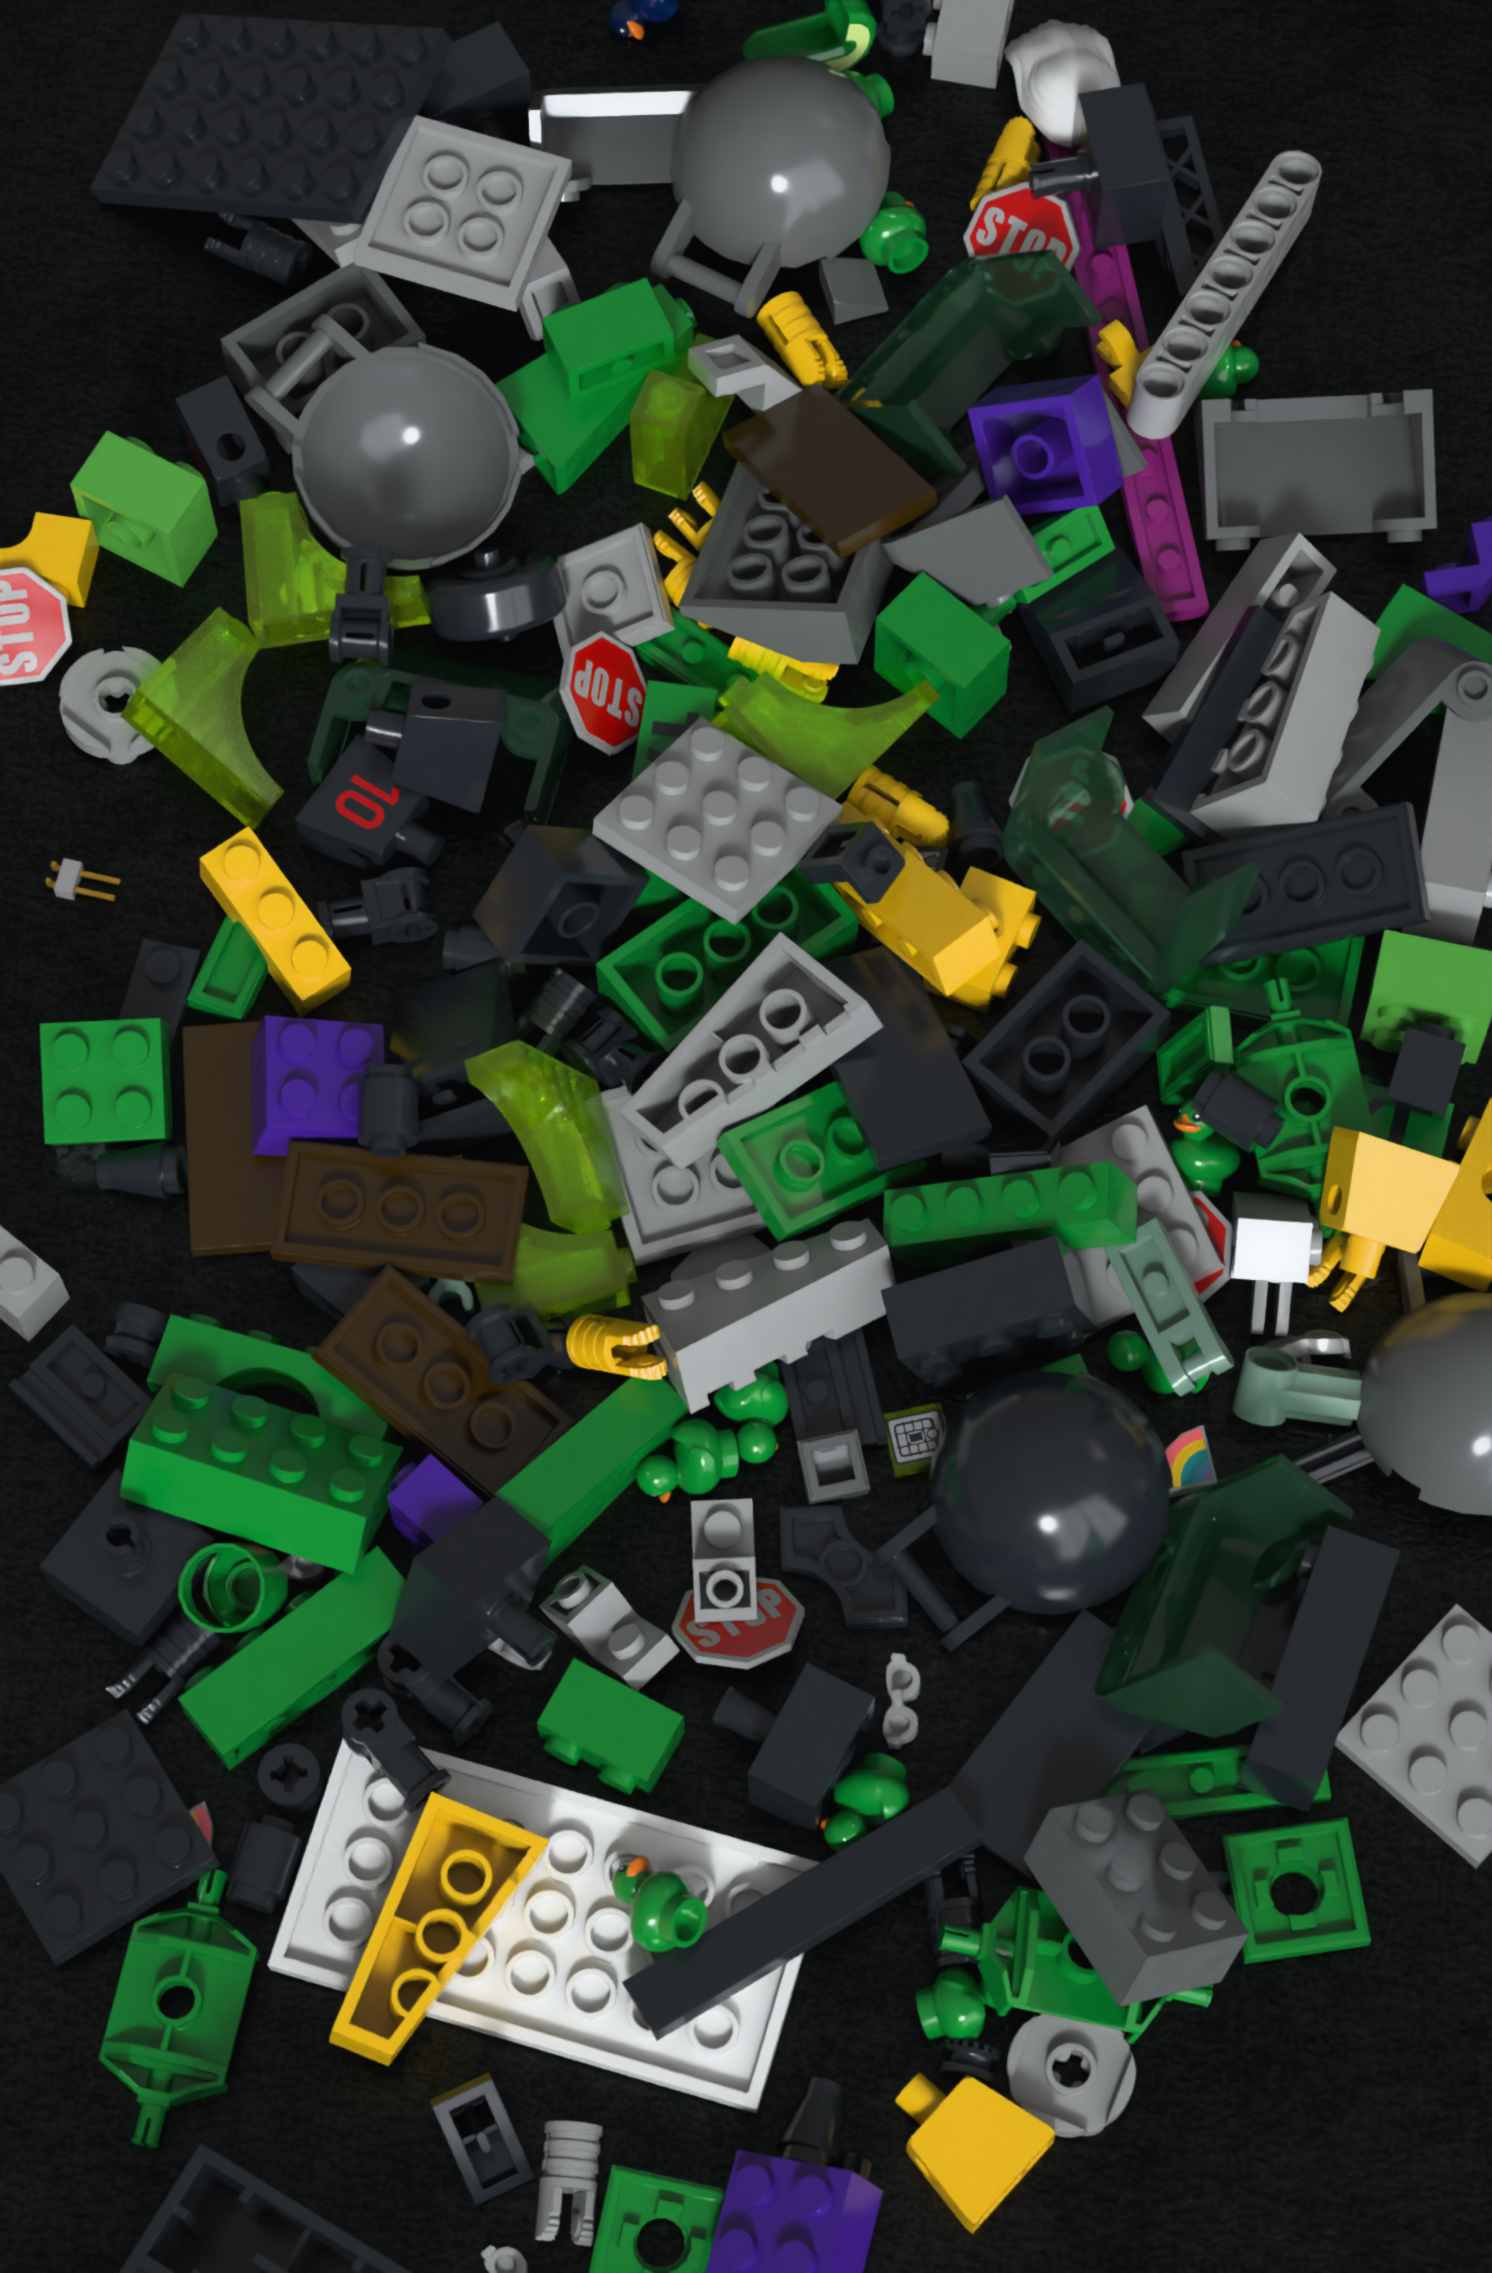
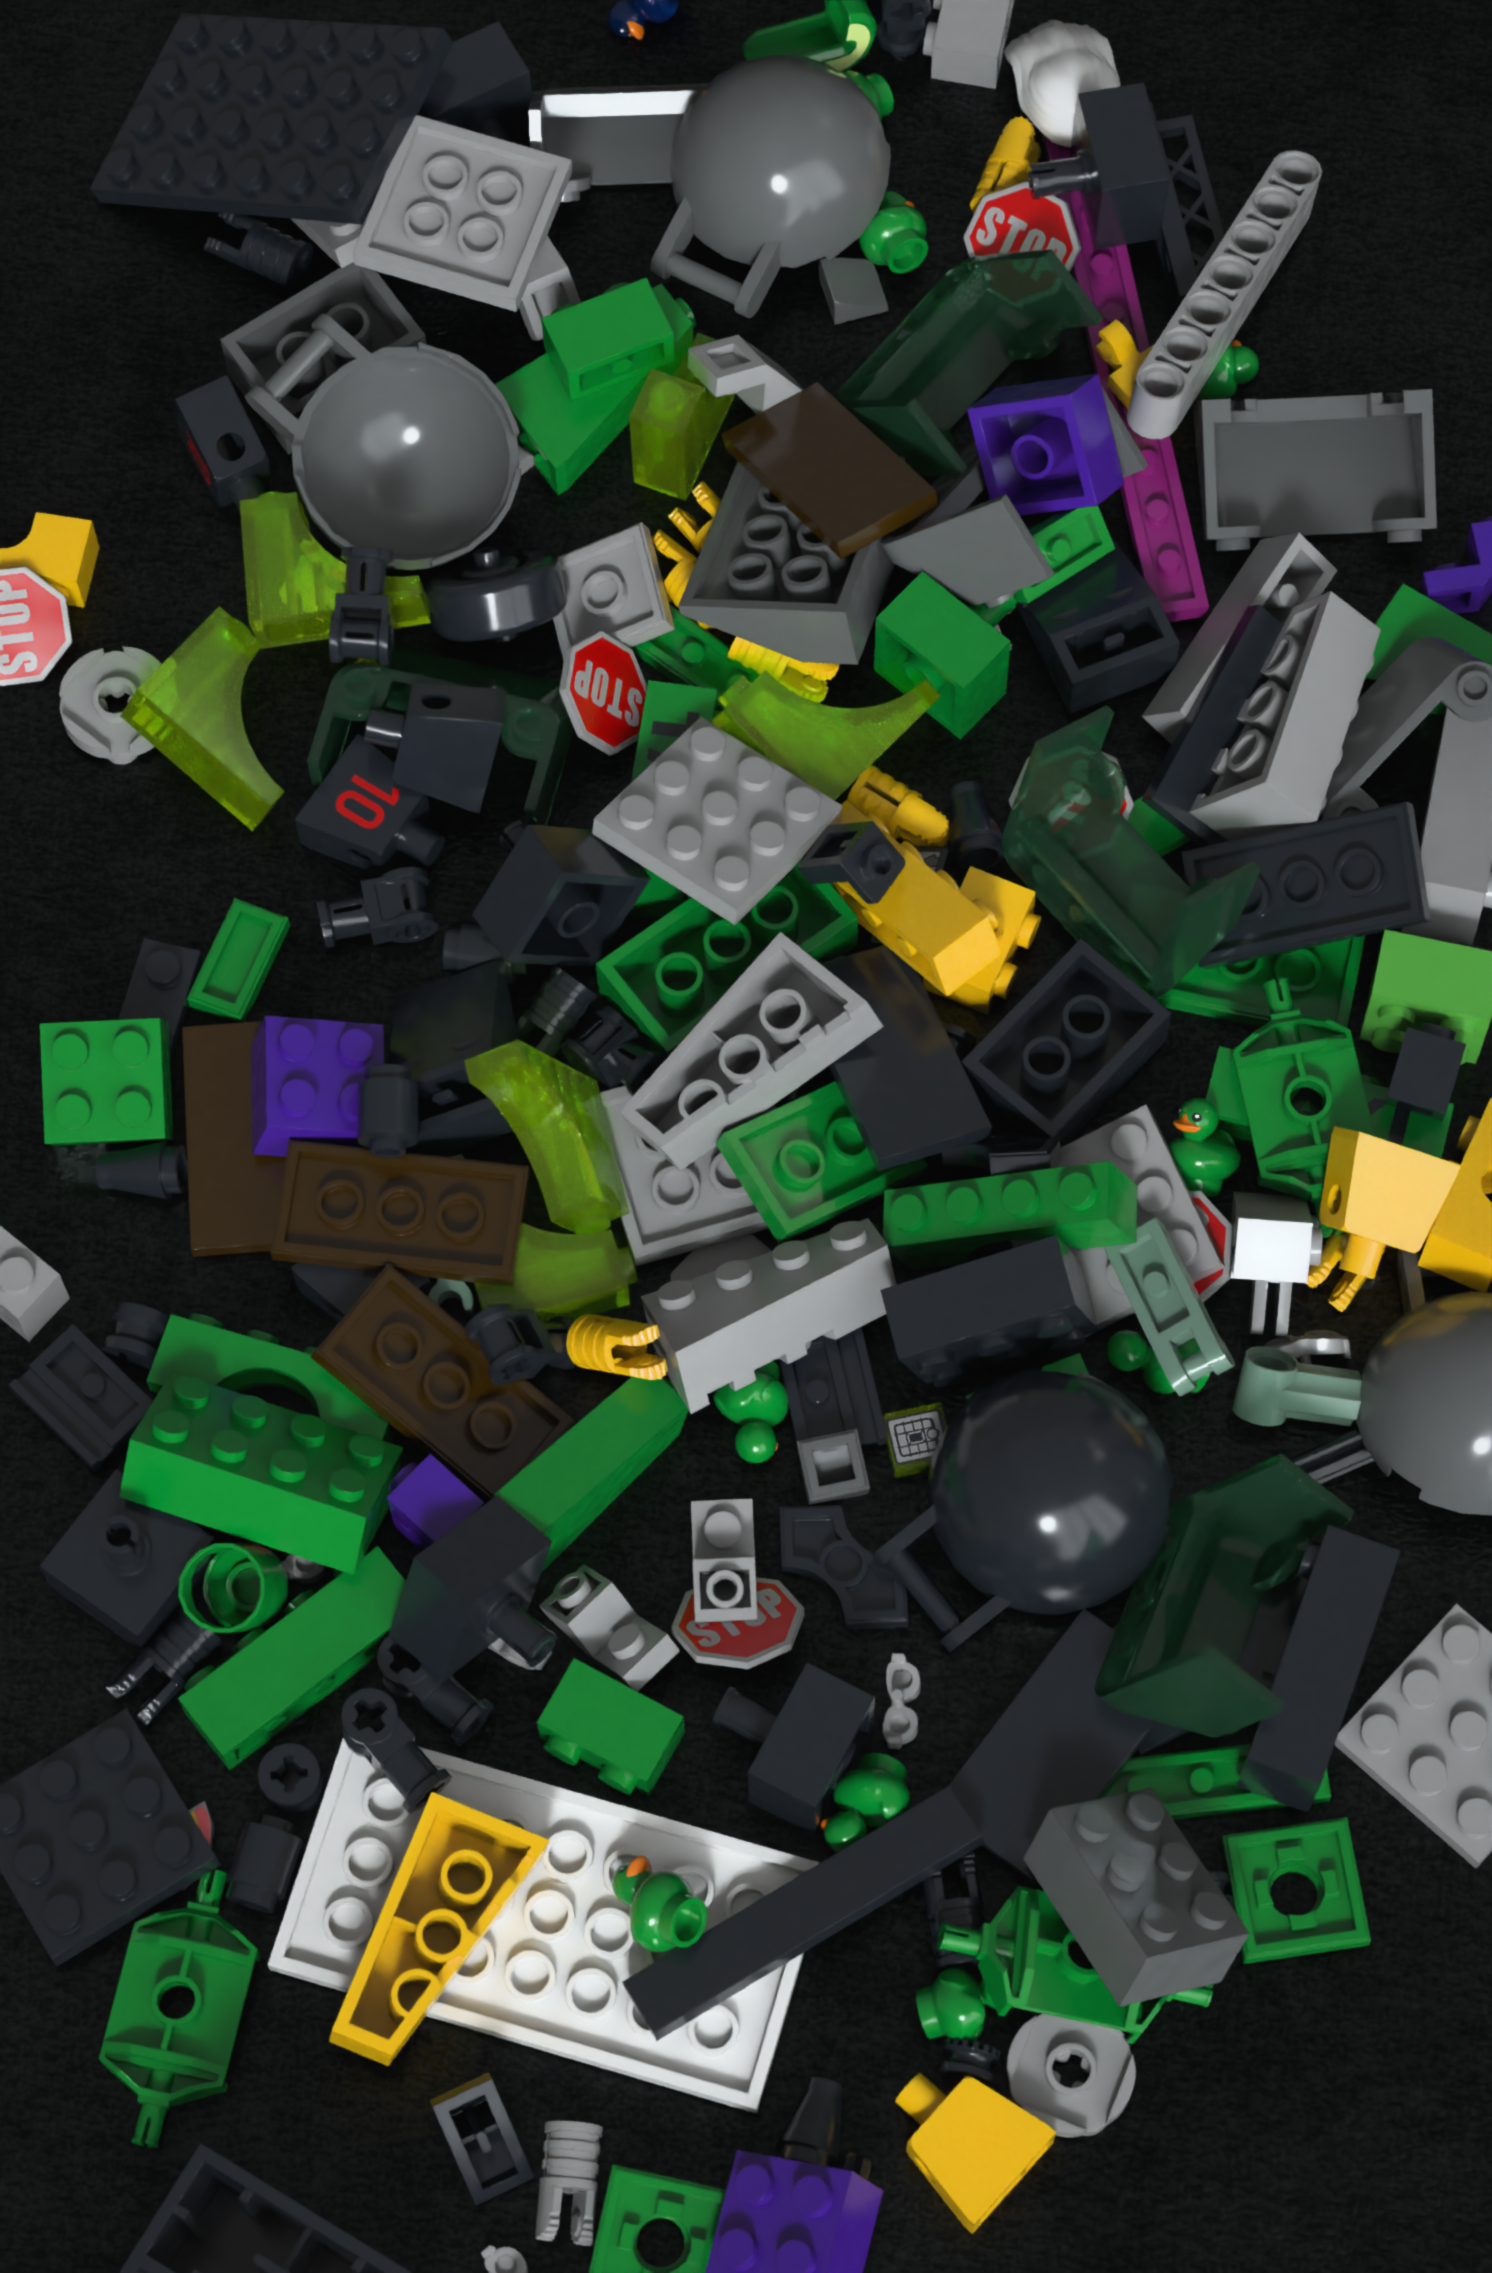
piece [45,858,121,901] -> none
bright green brick [70,431,218,588] -> none
yellow arch [200,826,351,1018] -> none
green animal [636,1417,739,1503] -> none
yellow hinge [756,291,848,389] -> none
green tile [1156,1005,1234,1106] -> none
tile [1165,1425,1218,1498] -> none
black brick [1191,1067,1286,1153] -> none

